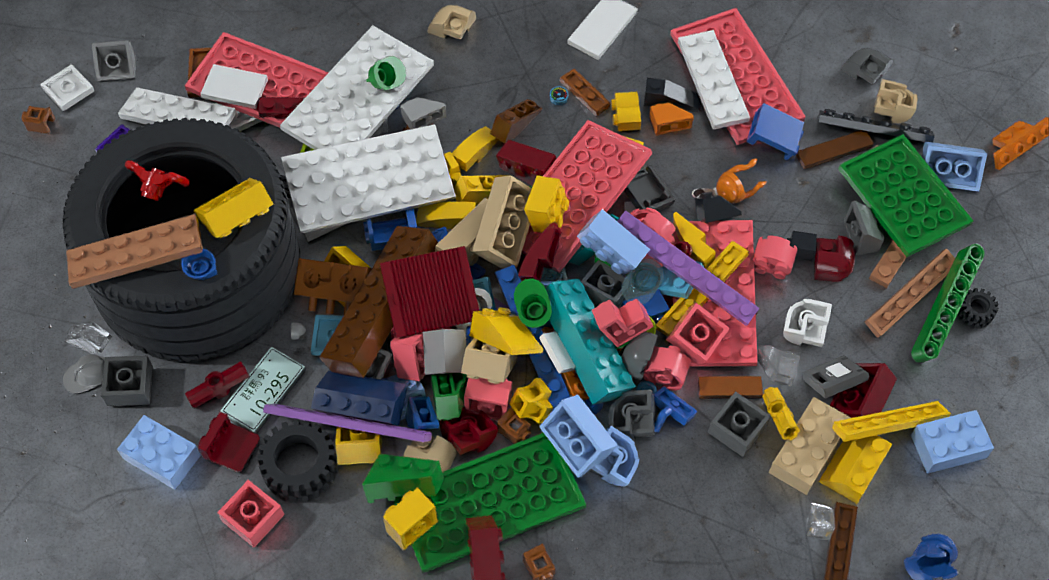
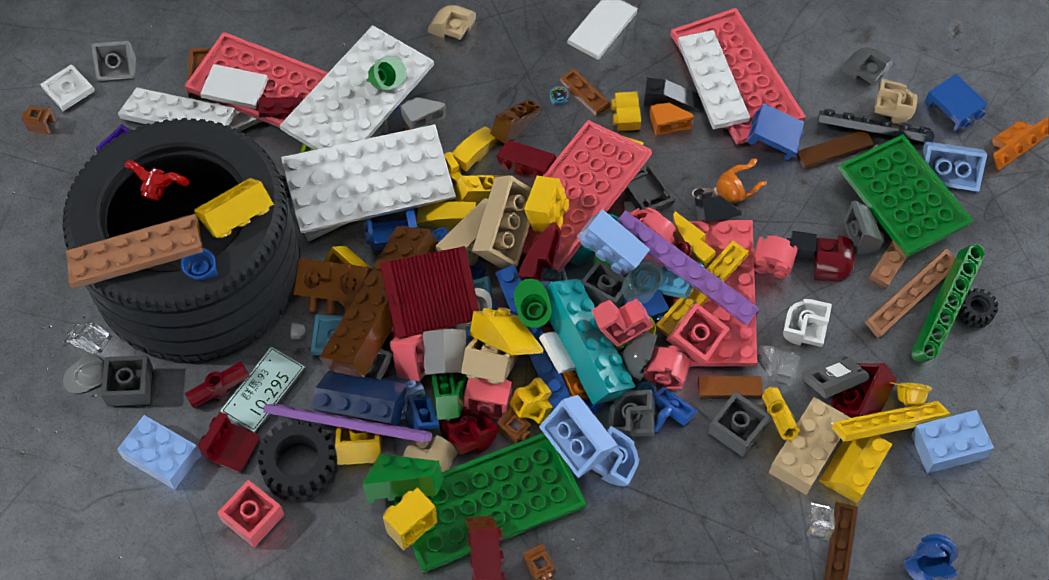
none -> yellow piece [890,382,932,407]
none -> blue panel [924,74,988,132]

